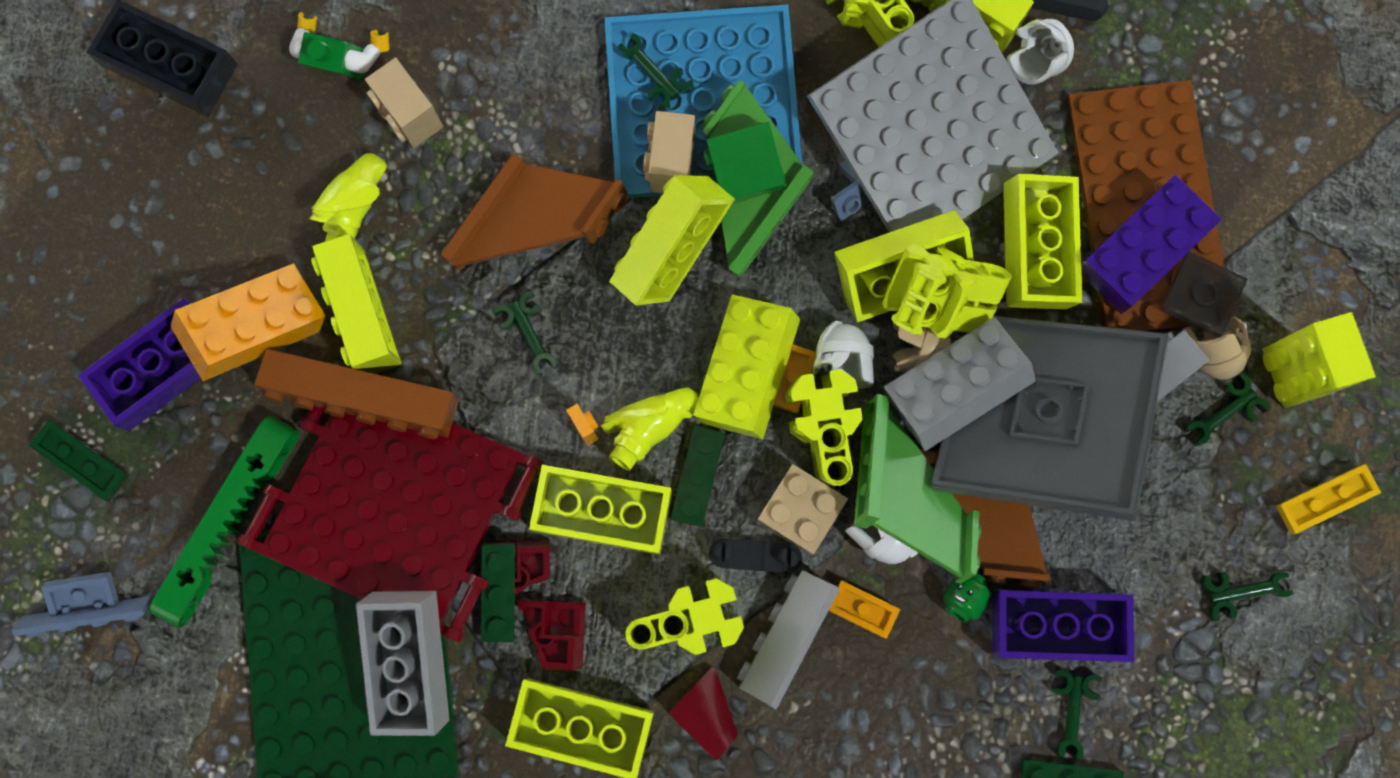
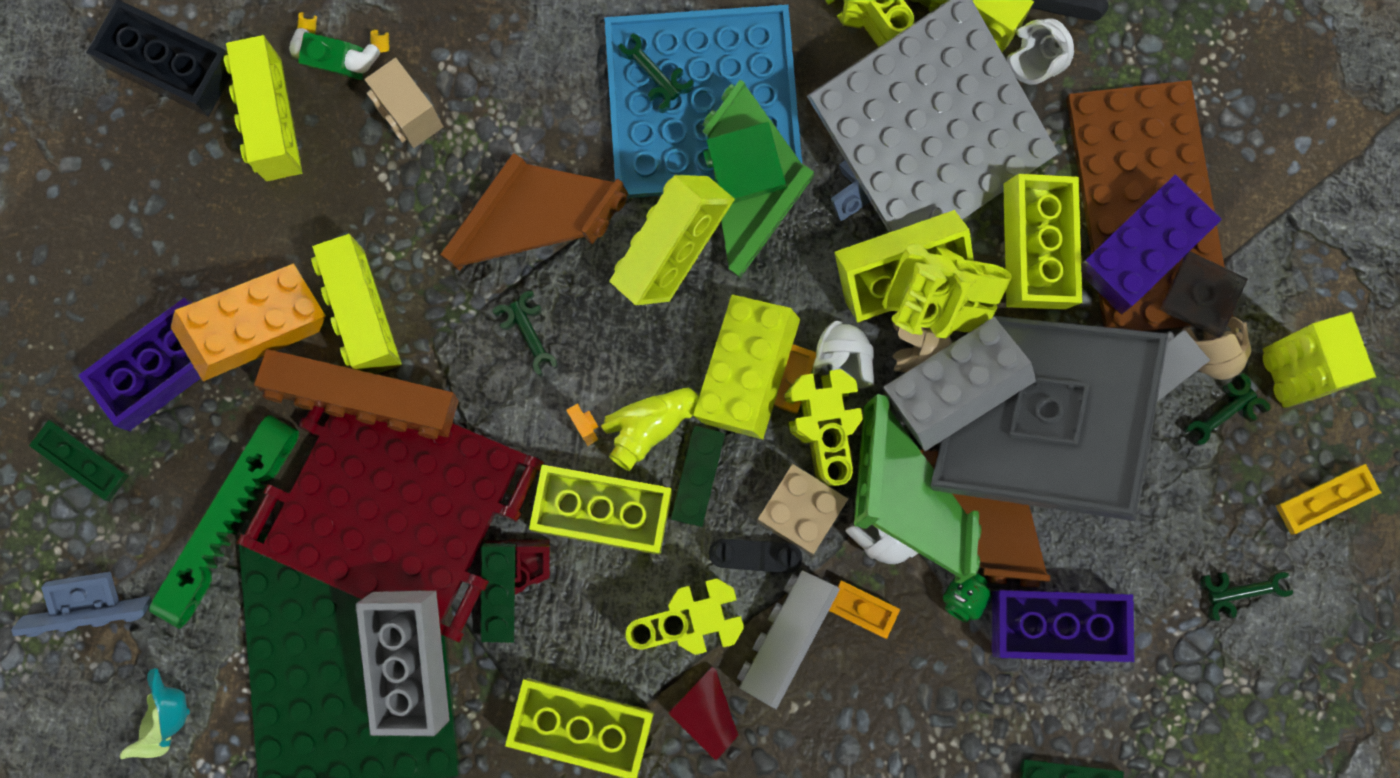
neon yellow animal [309,153,387,242] -> none
dark red slope [518,600,586,670] -> none
tan brick [643,111,695,193] -> none
dark green bar [1051,669,1102,760] -> none
none -> hair [120,668,190,759]
none -> neon yellow brick [224,35,303,182]

